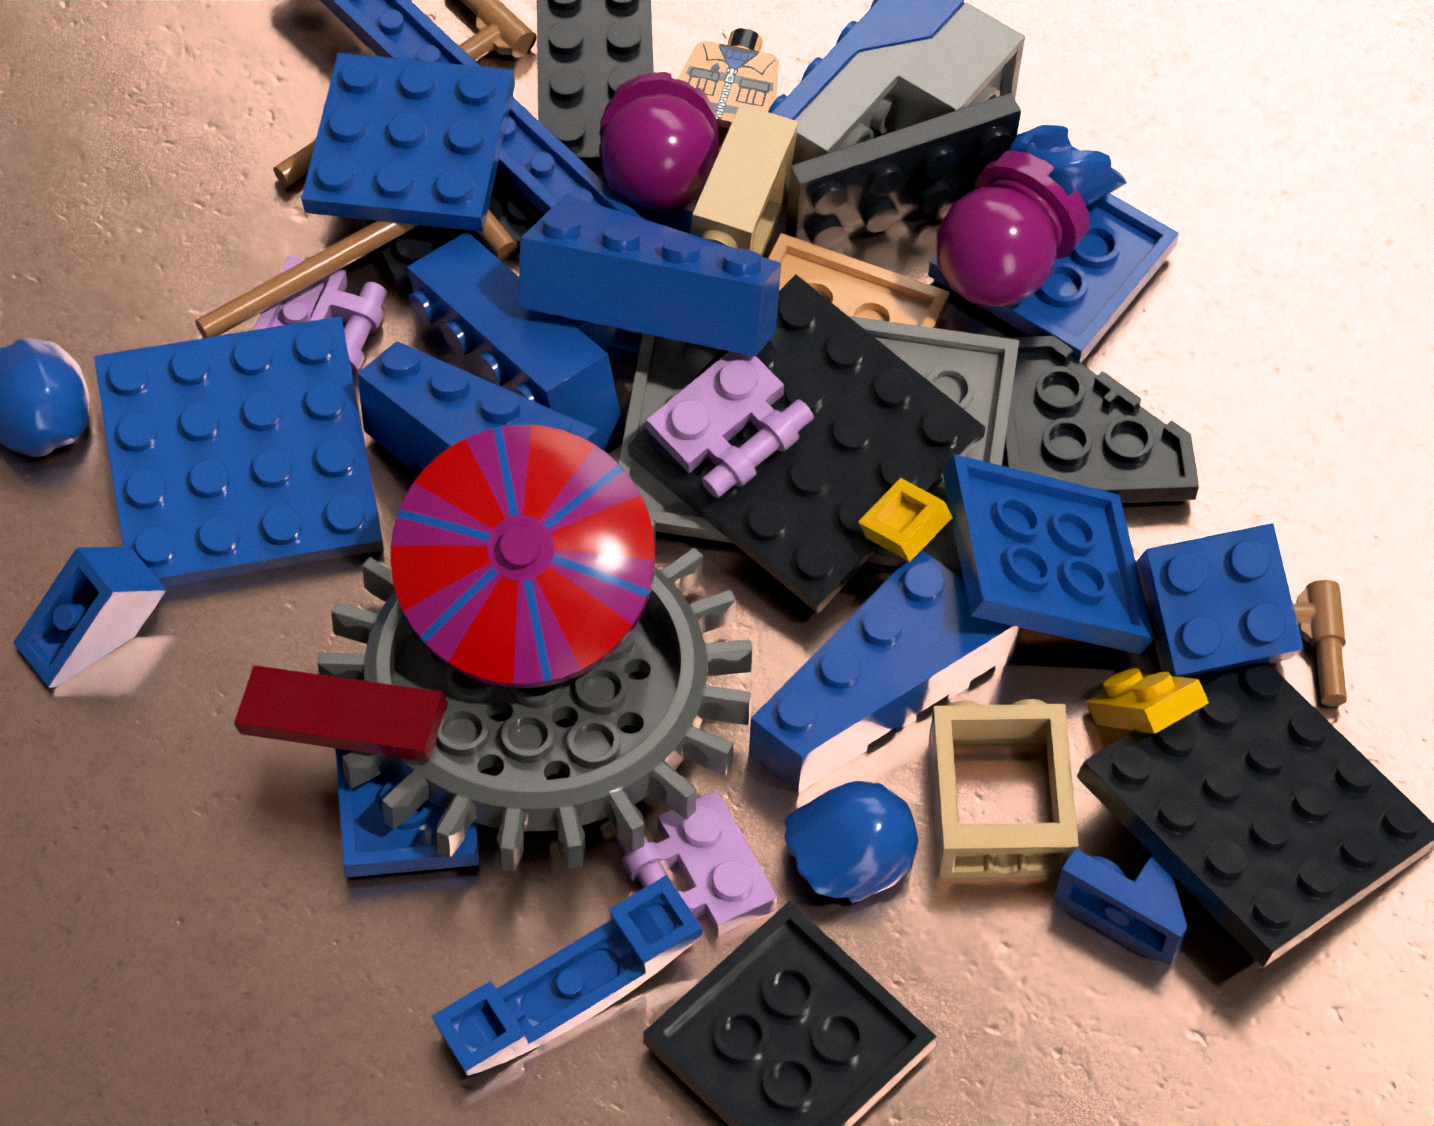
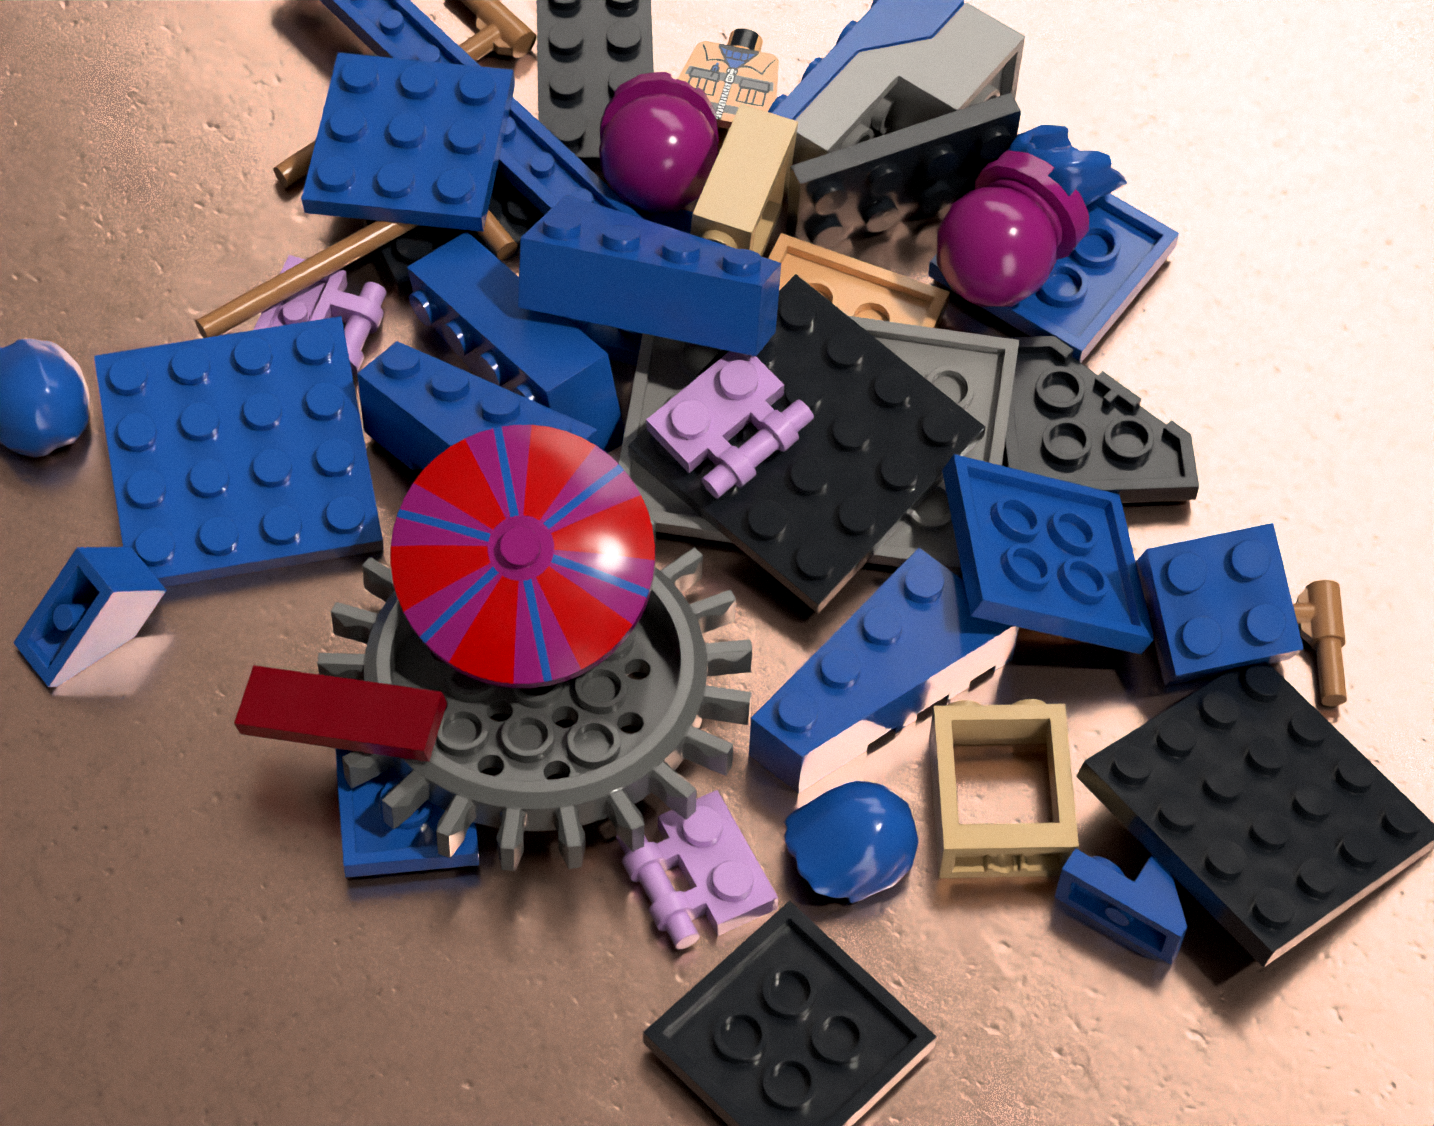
blue slope [431,875,703,1076] -> none
yellow plate [858,478,953,562] -> none
yellow plate [1086,668,1209,734] -> none

